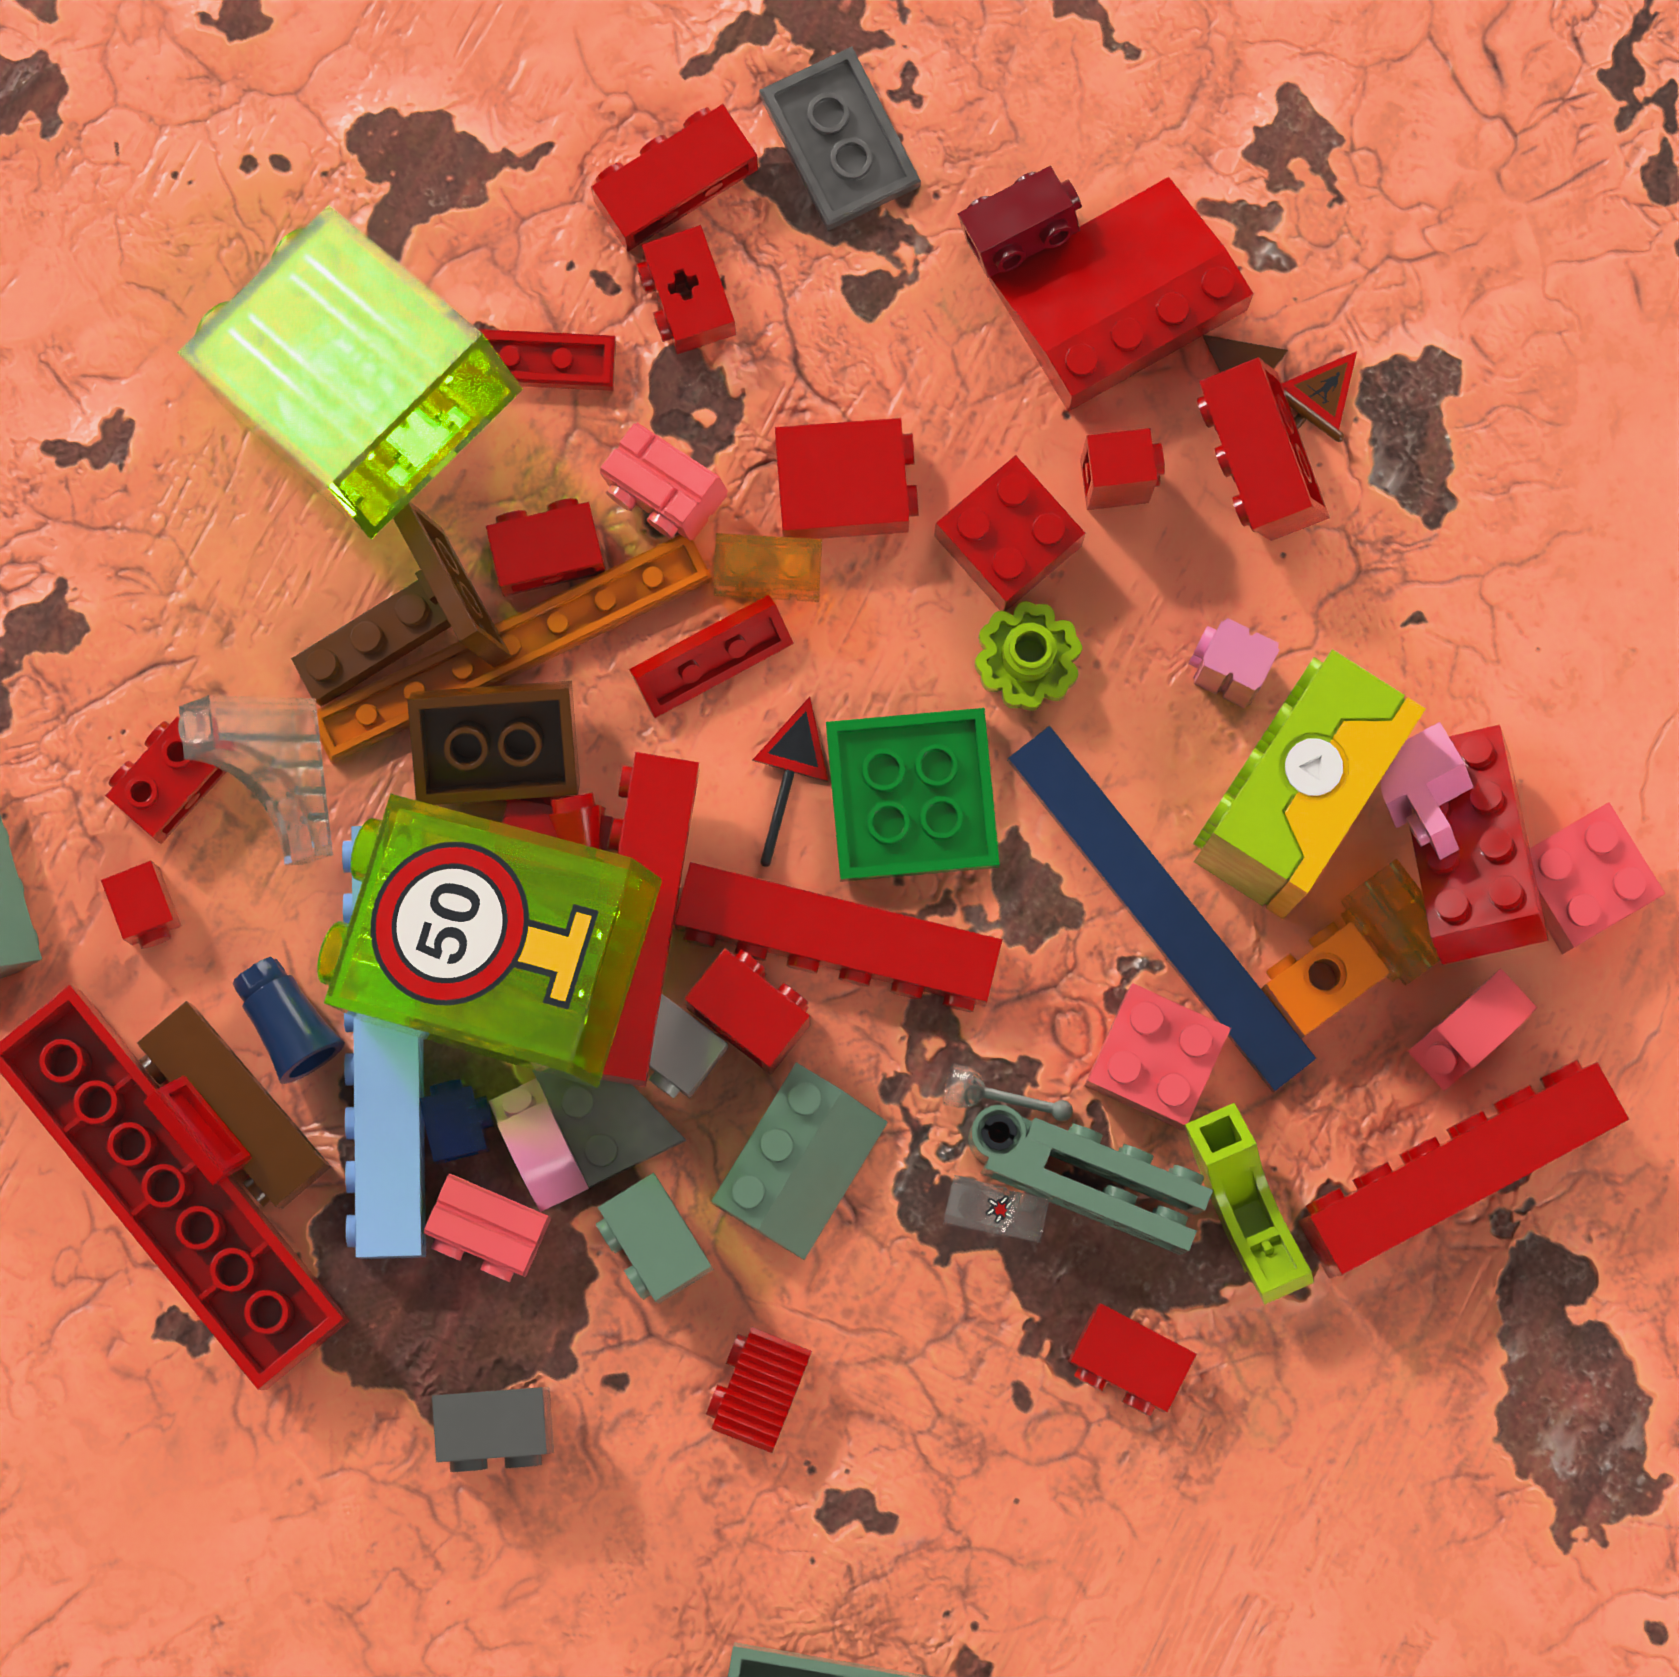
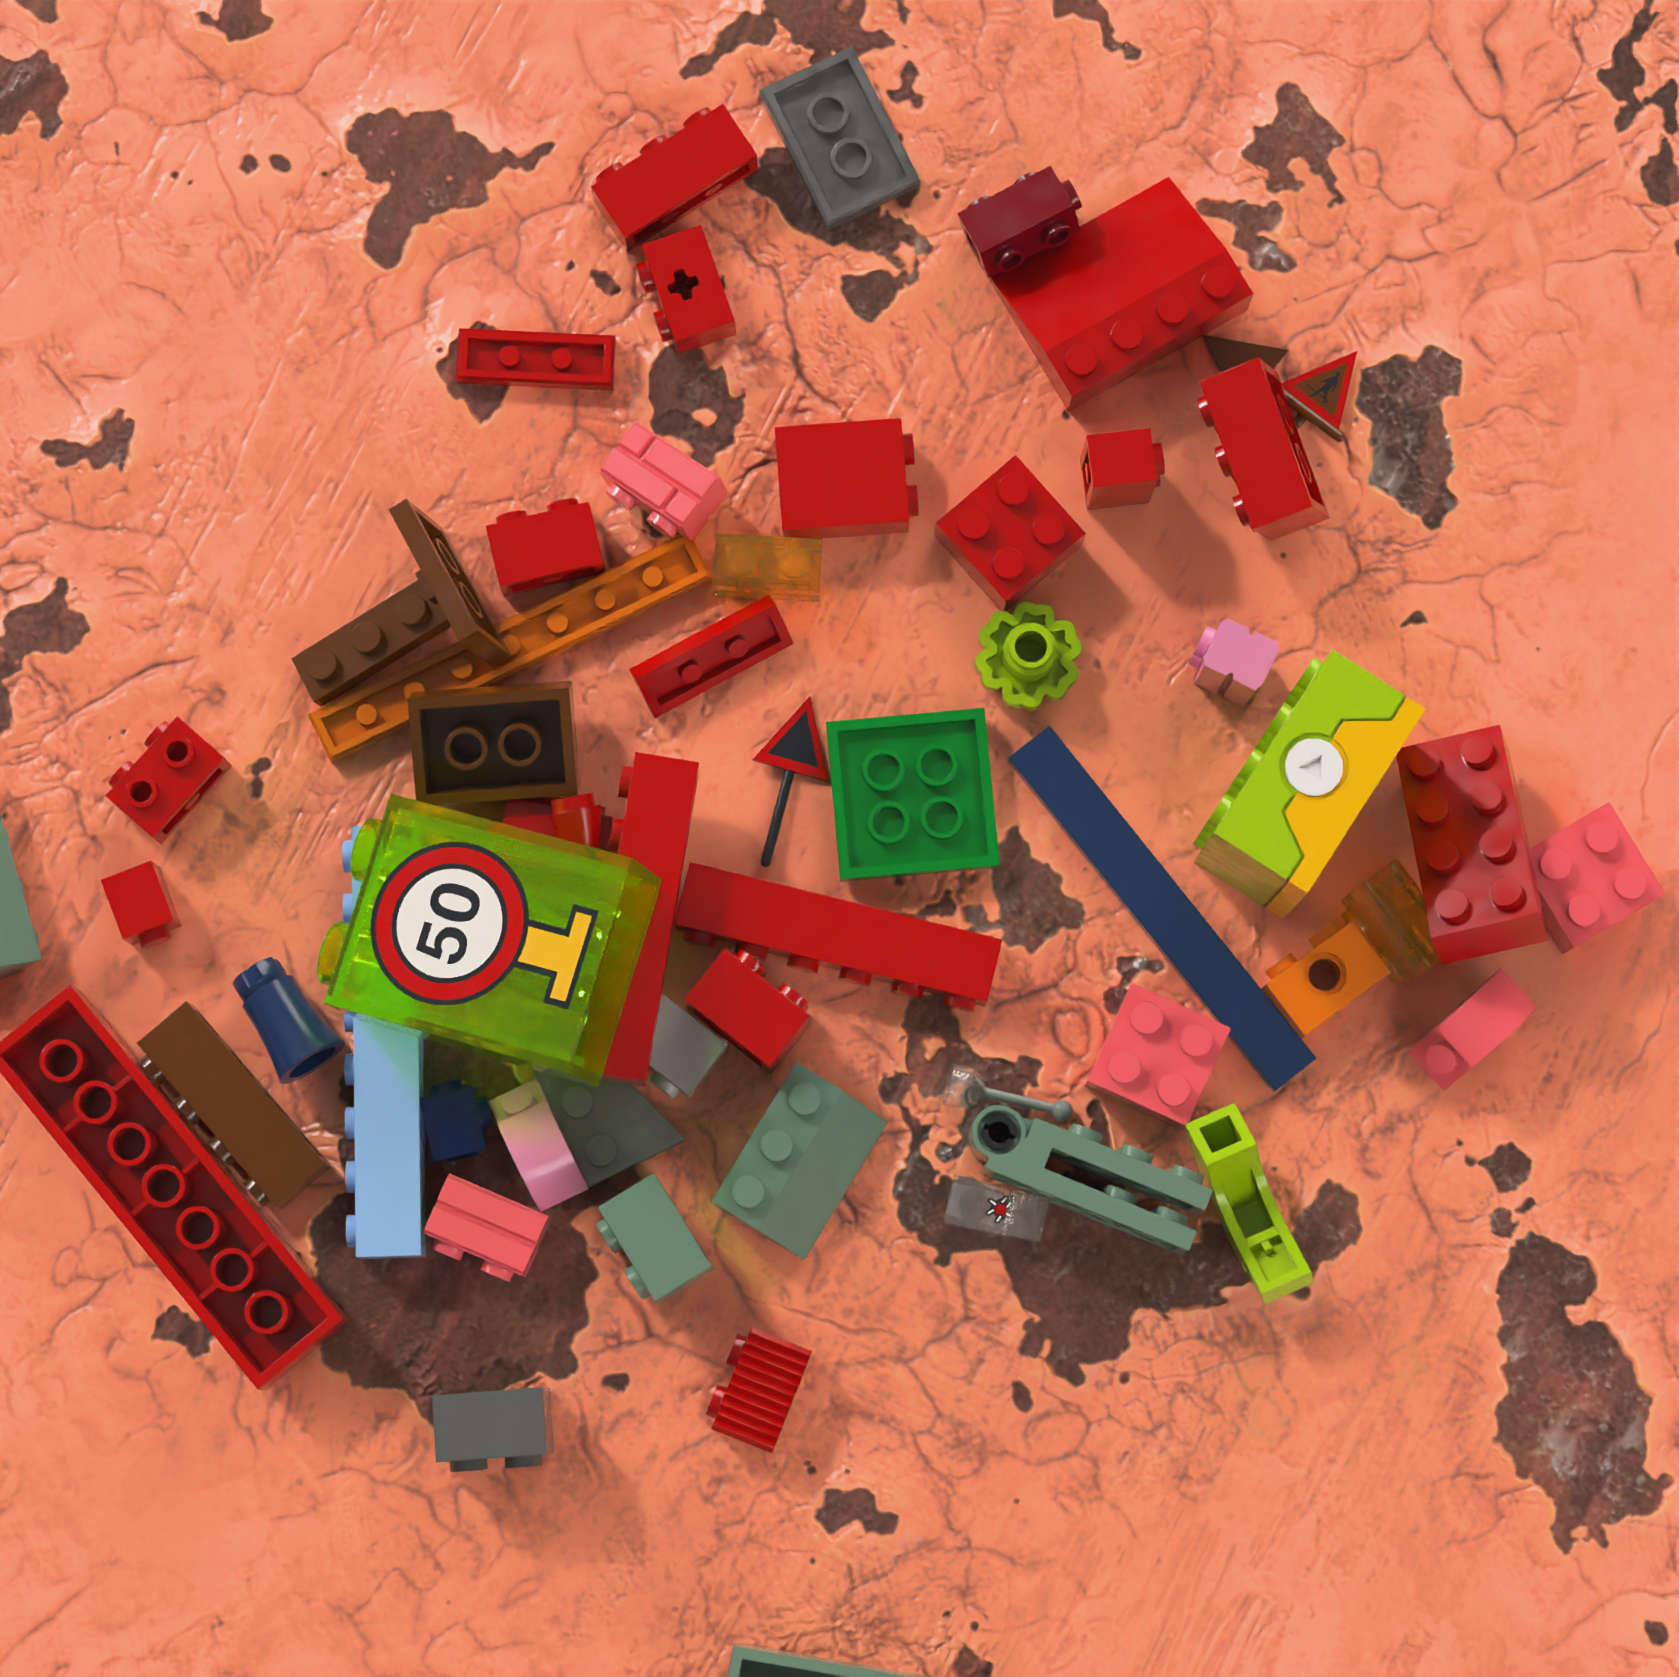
red tile [144,1075,252,1185] -> none
clear neon green brick [177,205,523,539] -> none
clear arch [178,695,333,865] -> none
red brick [1067,1303,1197,1417] -> none
red brick [1298,1059,1630,1278] -> none
bright pink brick [1381,722,1473,860] -> none

